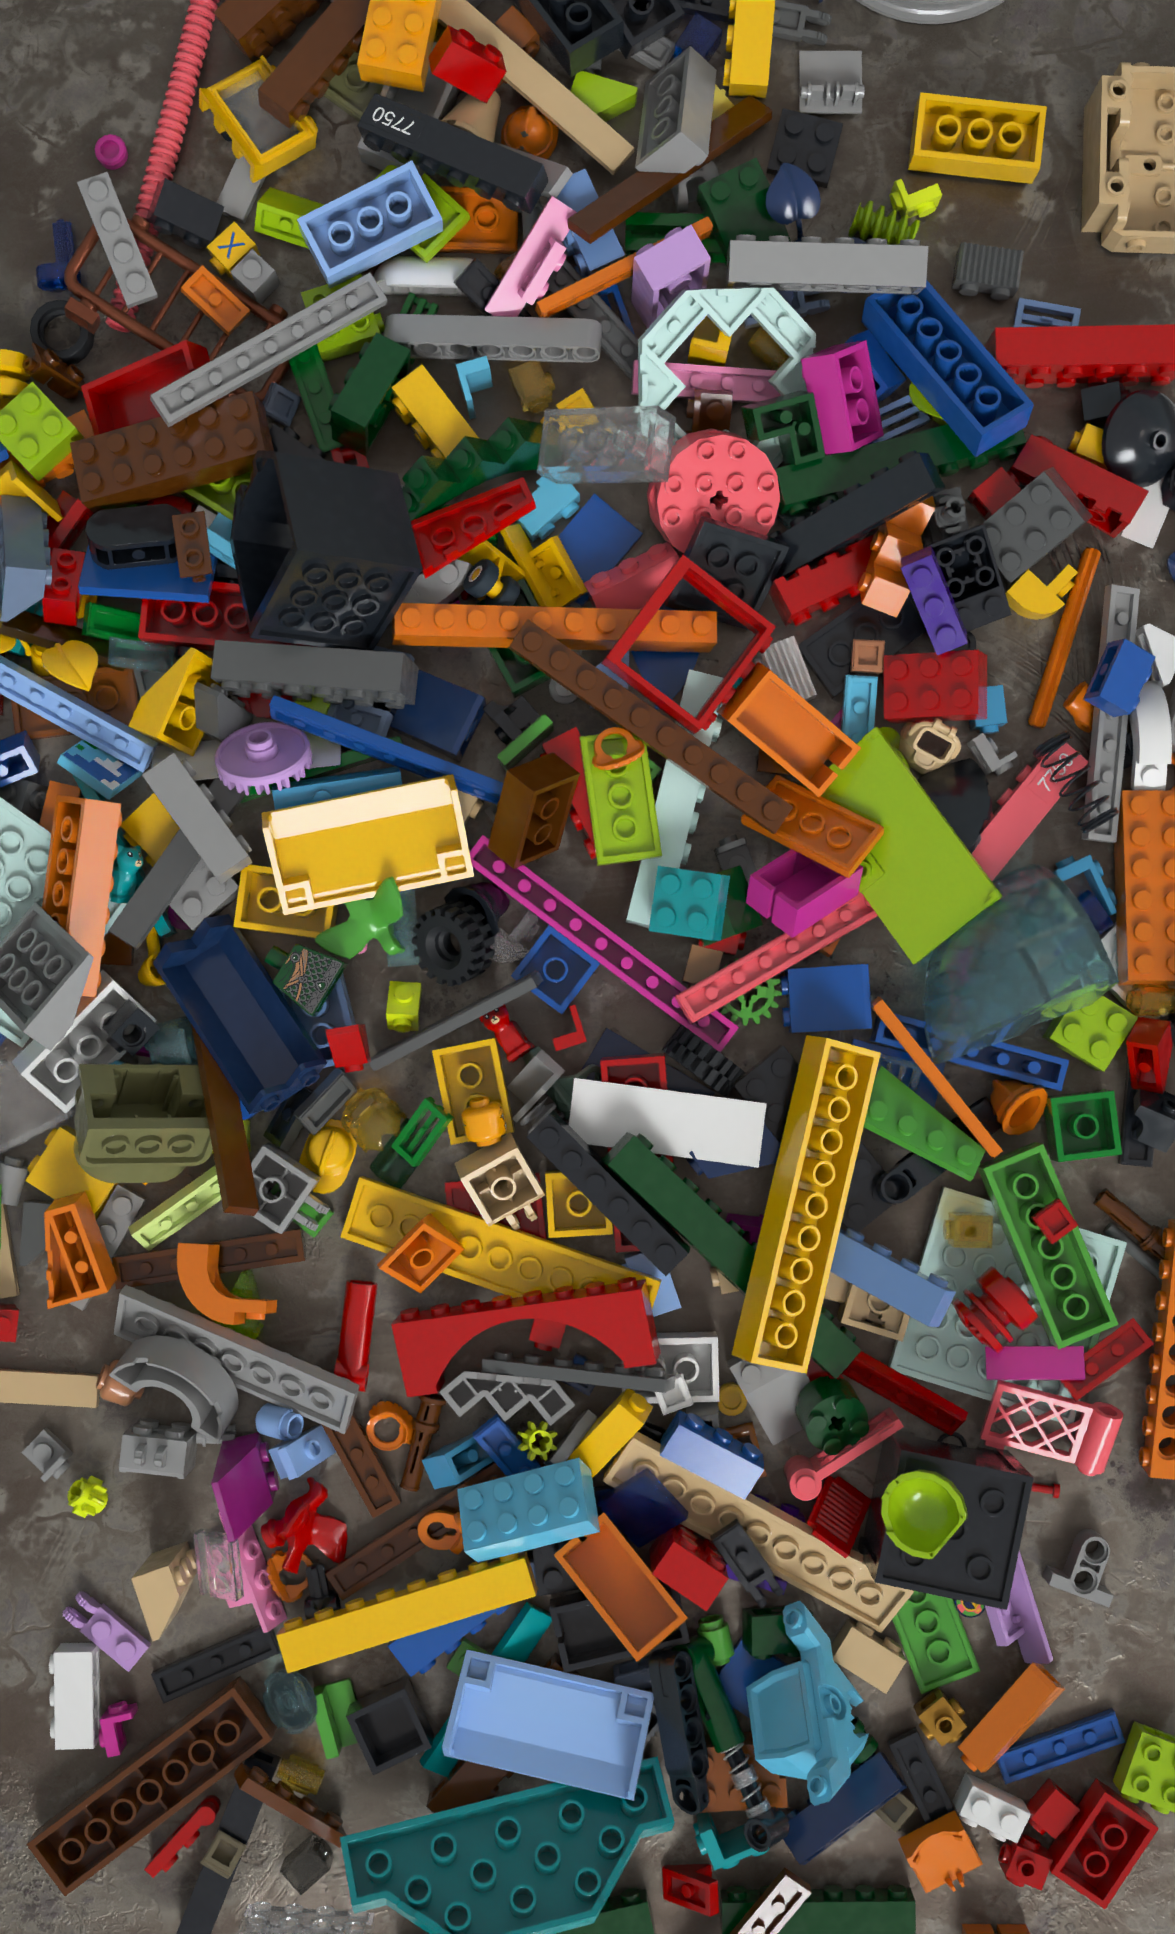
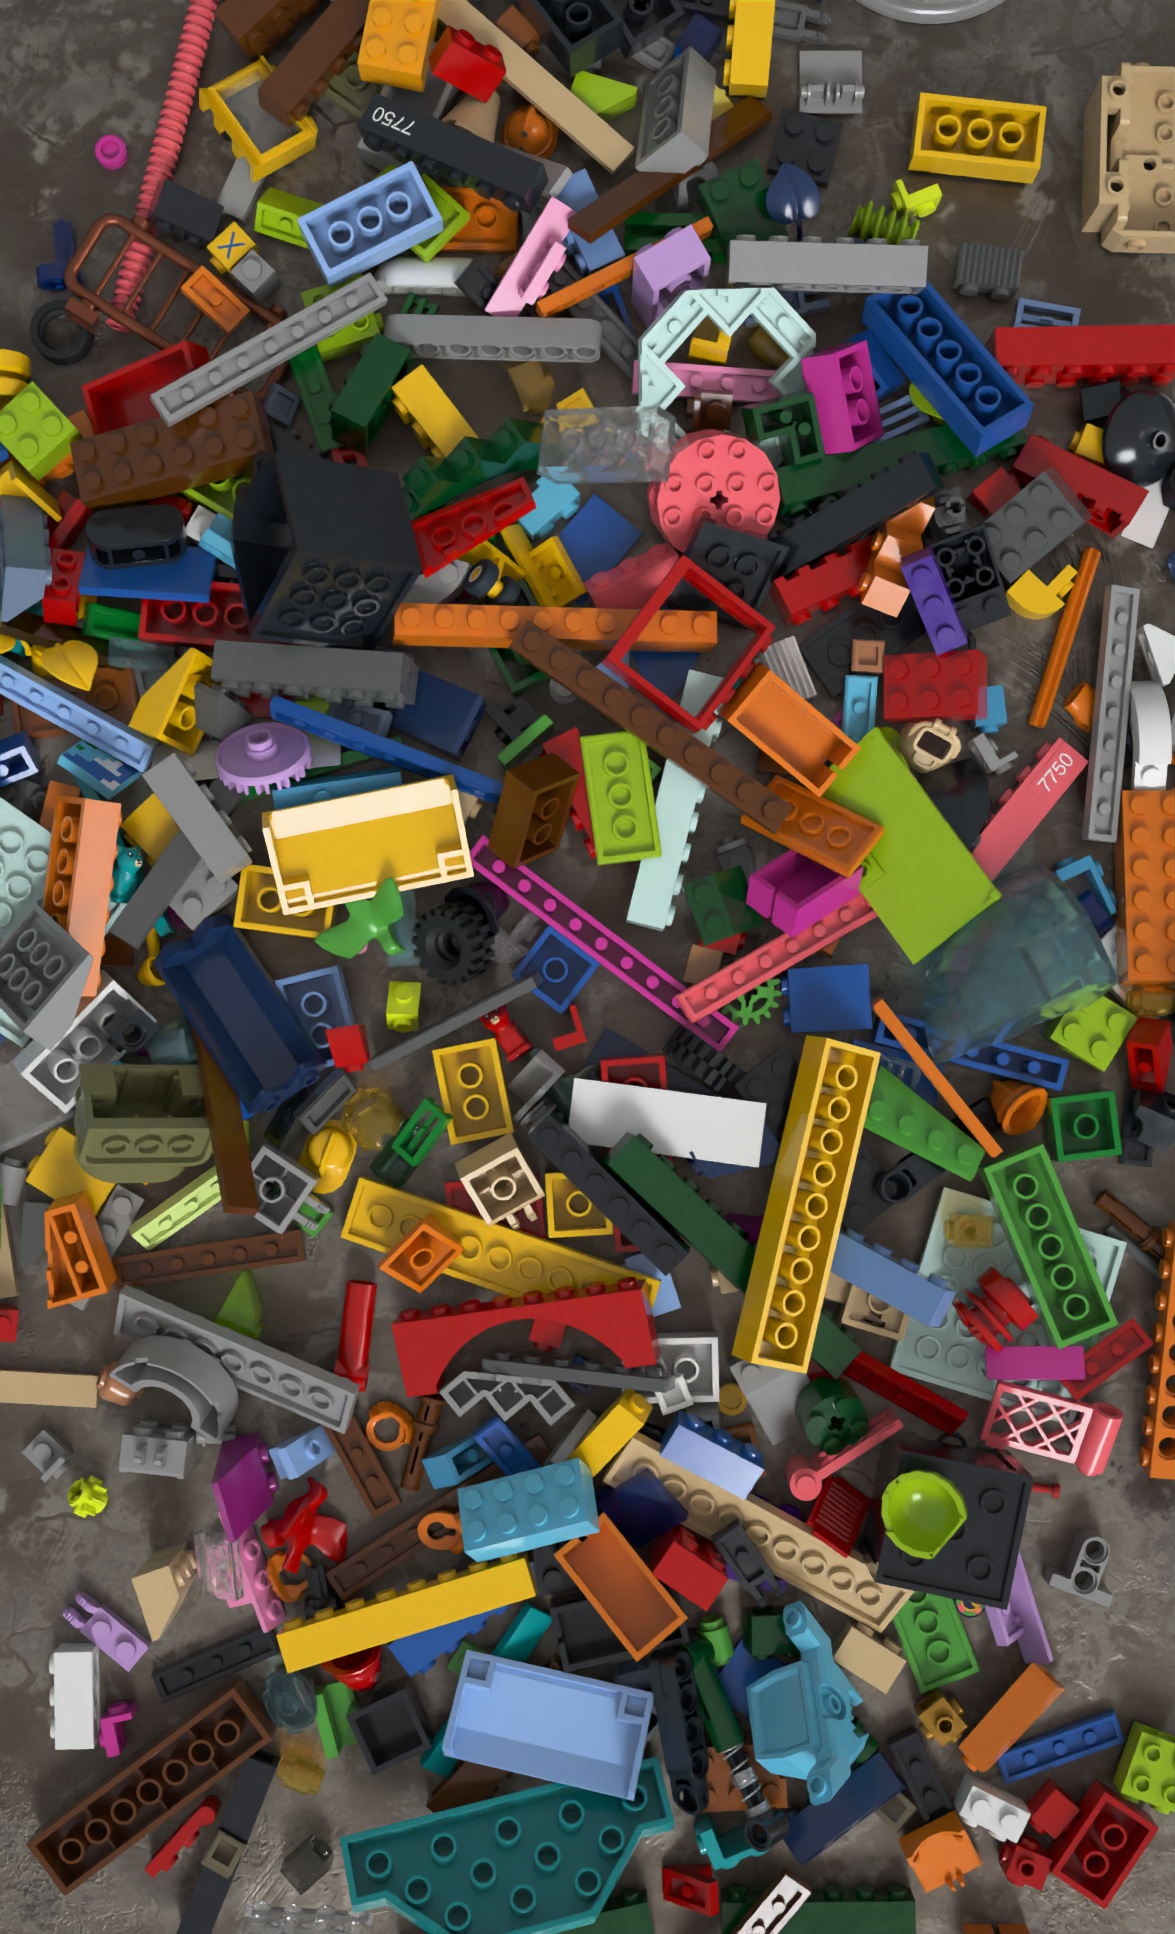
reddish brown hinge [23,342,85,399] -> none
light grey plate [77,172,158,308] -> none
reddish brown hinge [172,511,213,583] -> none
orange arch [177,1243,277,1325] -> none
reddish brown plate [233,1763,347,1848] -> none
light blue brick [255,1403,304,1441] -> none
torso [264,944,348,1016] -> none
medium azure panel [456,356,493,419] -> none
light orange head [461,1096,507,1147] -> none
neon yellow gear [517,1421,557,1461] -> none
orange piece [592,727,645,770] -> none
teal brick [649,866,730,941] -> none
red tile [1031,1198,1079,1244] -> none
black piece [1033,731,1119,833] -> none
blue brick [1083,638,1155,717] -> none
none -> red piece [321,1645,382,1692]

